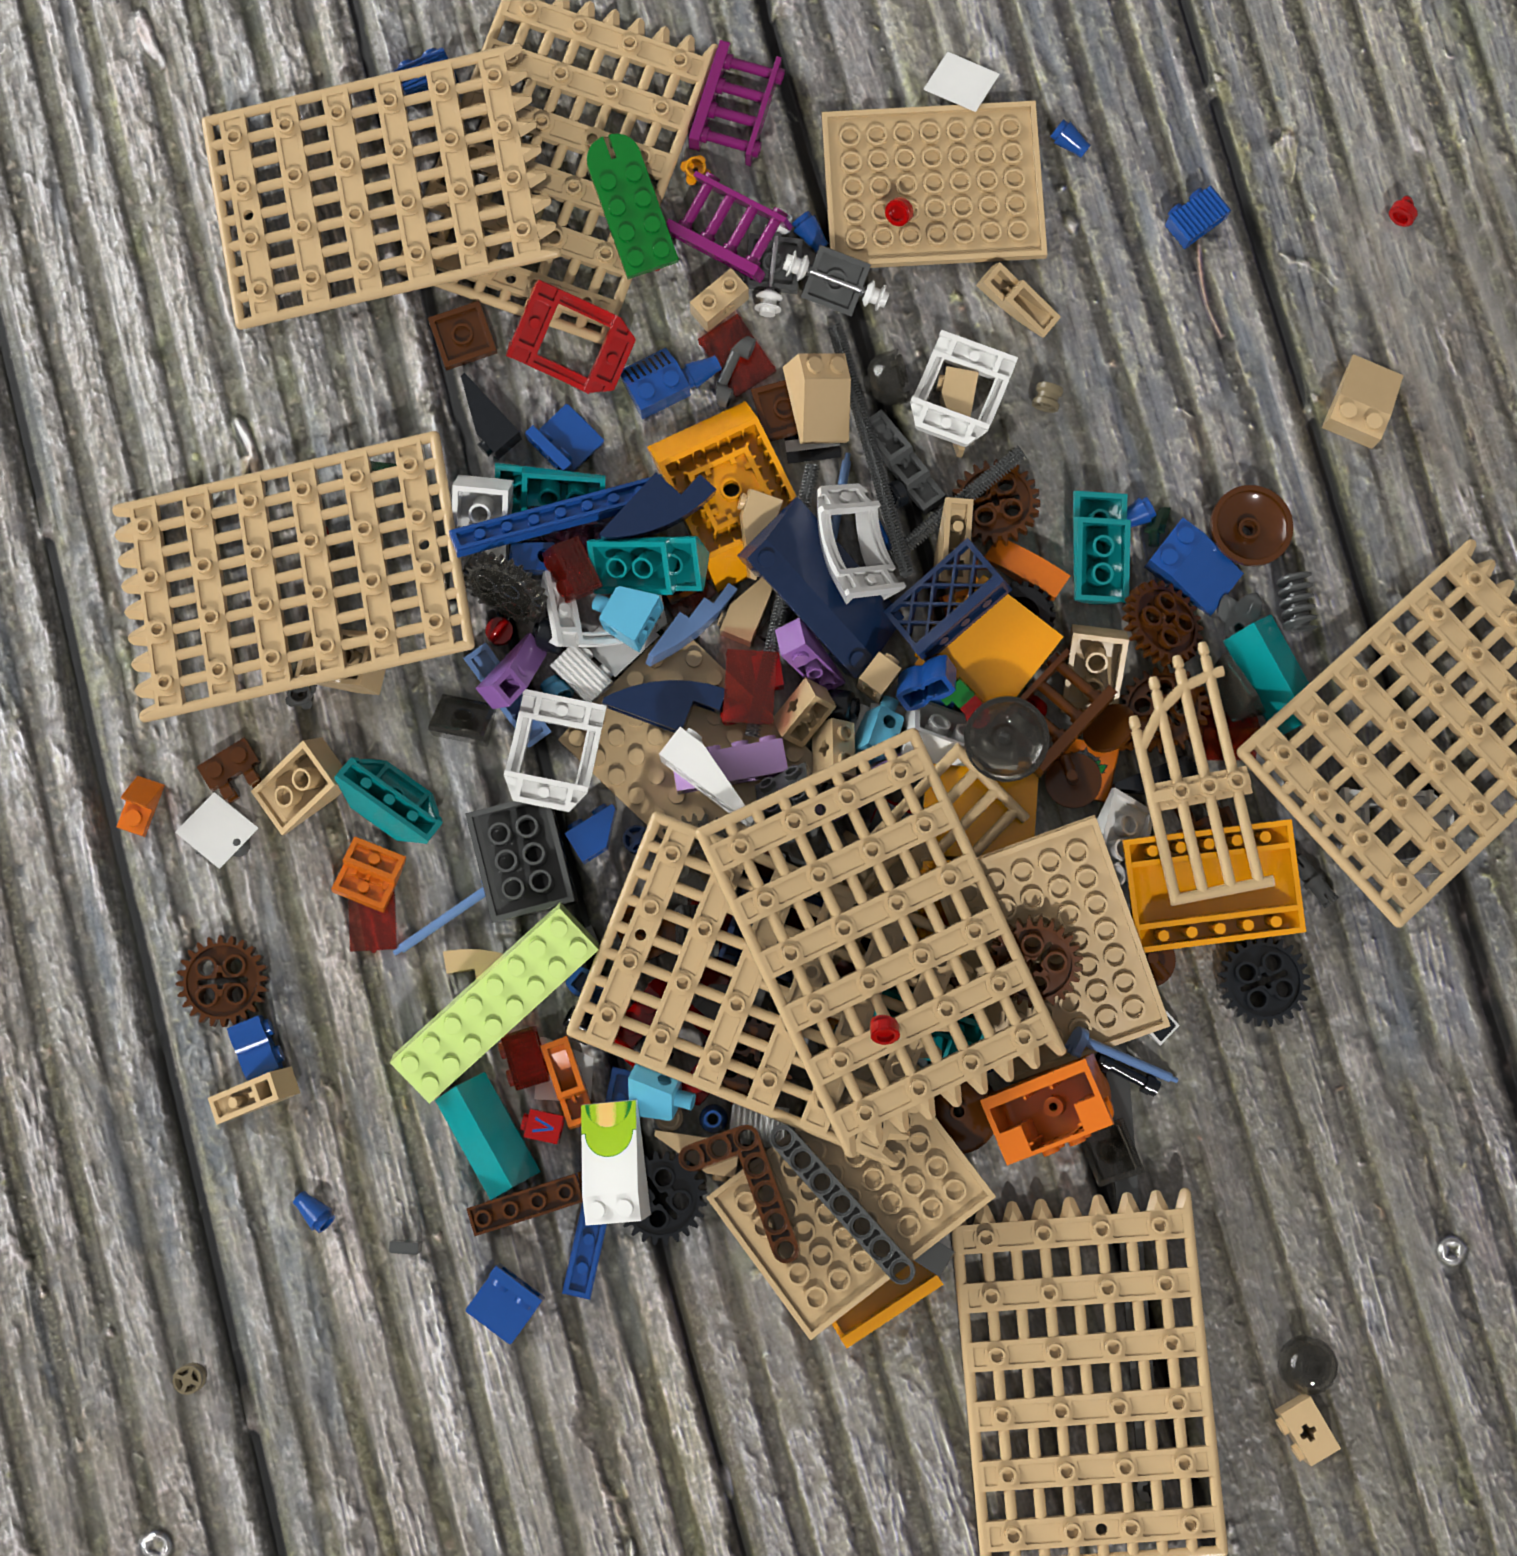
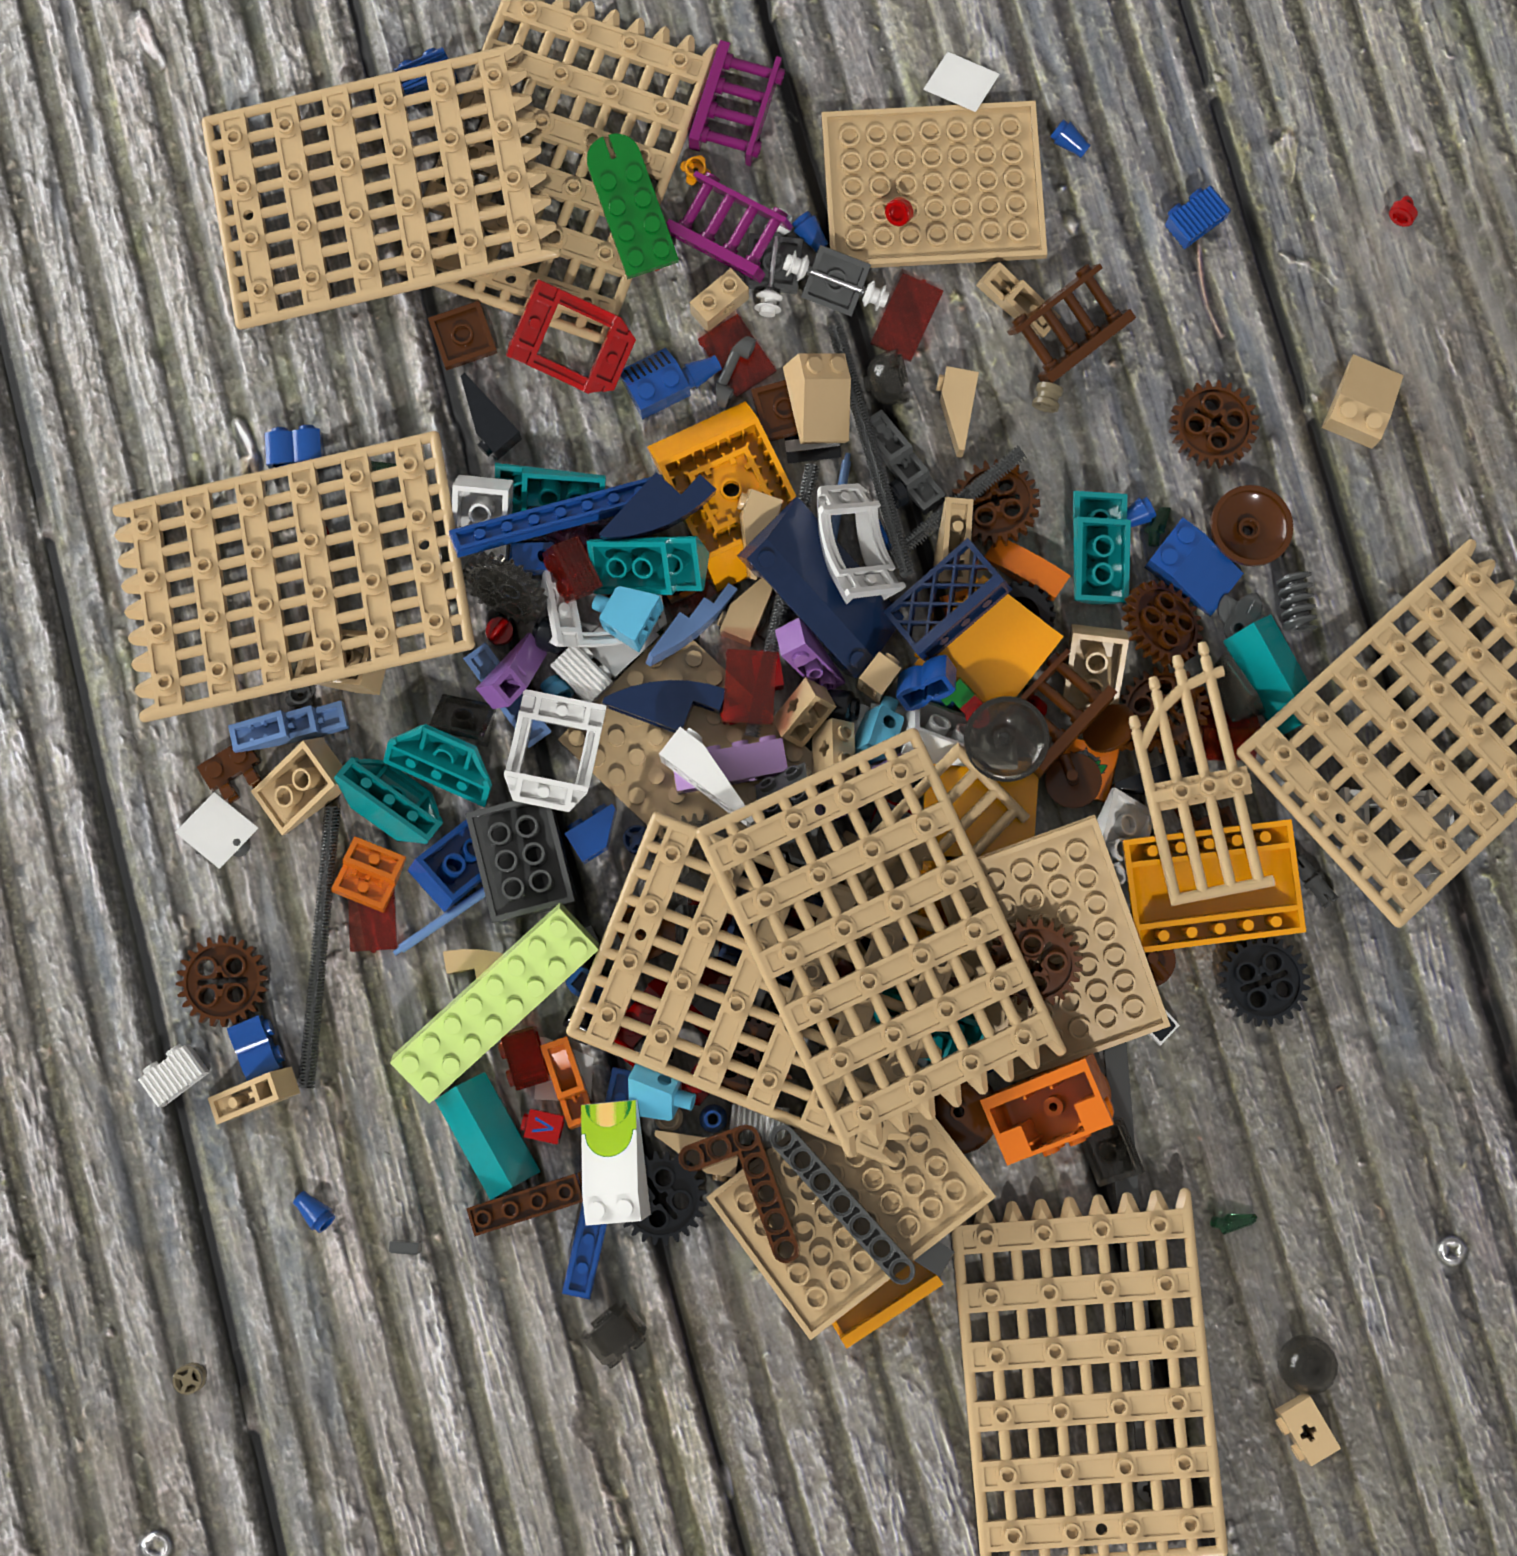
orange slope [116,775,165,837] -> none
blue bracket [466,1263,545,1344] -> none
blue bracket [525,404,604,472] -> none
red tile [870,1015,900,1045] -> none
white wedge [910,330,1018,447] -> none
medium blue piece [1065,1026,1178,1083] -> none
black bar [1095,1052,1161,1097] -> none
none -> white brick [138,1044,210,1107]
none -> medium blue slope [228,700,350,753]
none -> blue brick [265,425,324,469]
none -> dark grey axle [298,806,341,1089]
none -> teal wedge [383,724,492,808]
none -> blue slope [407,819,481,912]
none -> clear smoke brick [580,1299,647,1369]
none -> clear red piece [870,273,944,362]
none -> reddish brown fence [1007,264,1136,383]
none -> reddish brown gear [1169,380,1259,469]
none -> clear green bar [1210,1214,1257,1235]

